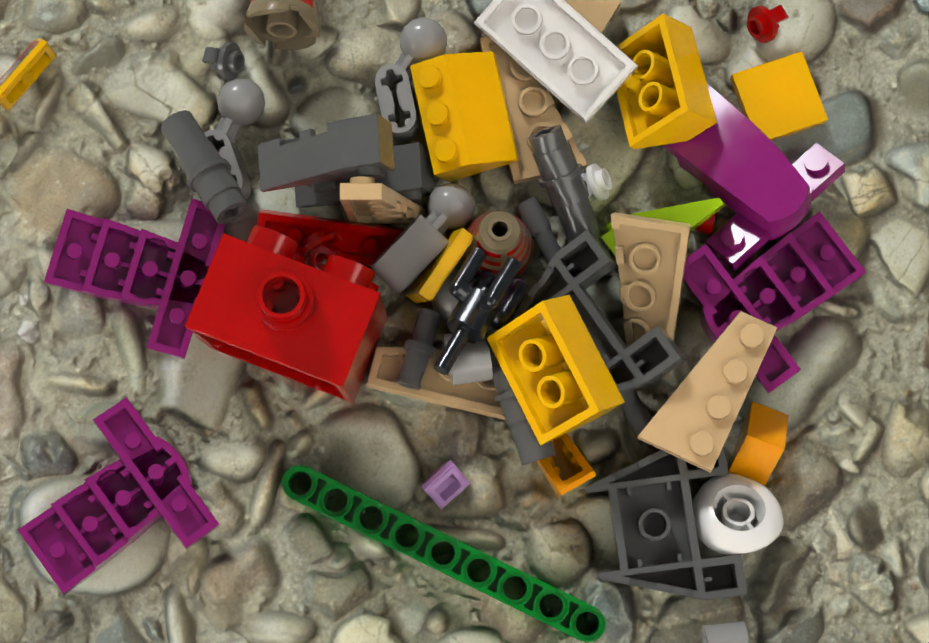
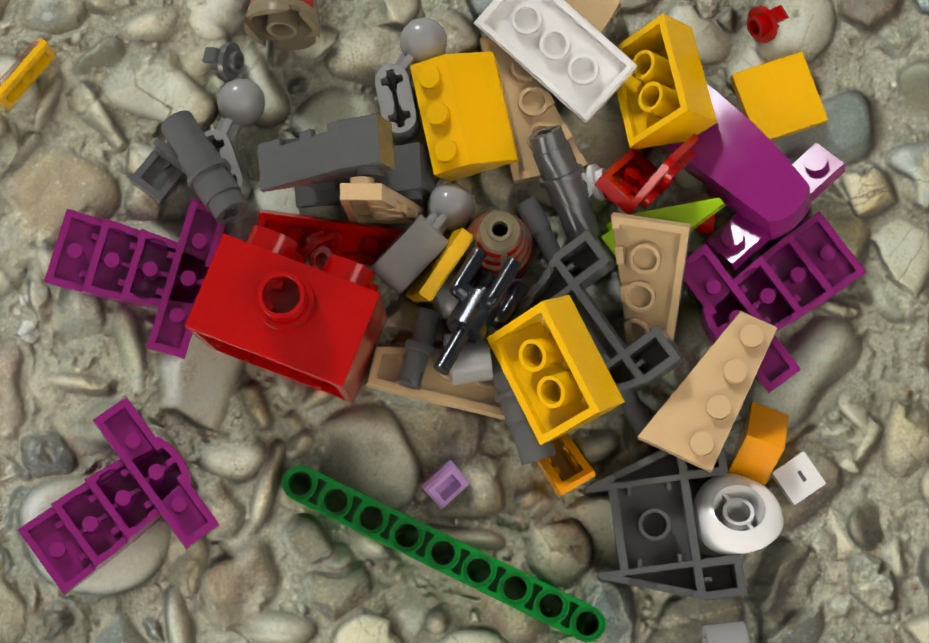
none -> dark grey bracket [130,137,186,205]
none -> red bracket [594,133,700,215]
none -> white tile [771,451,826,506]

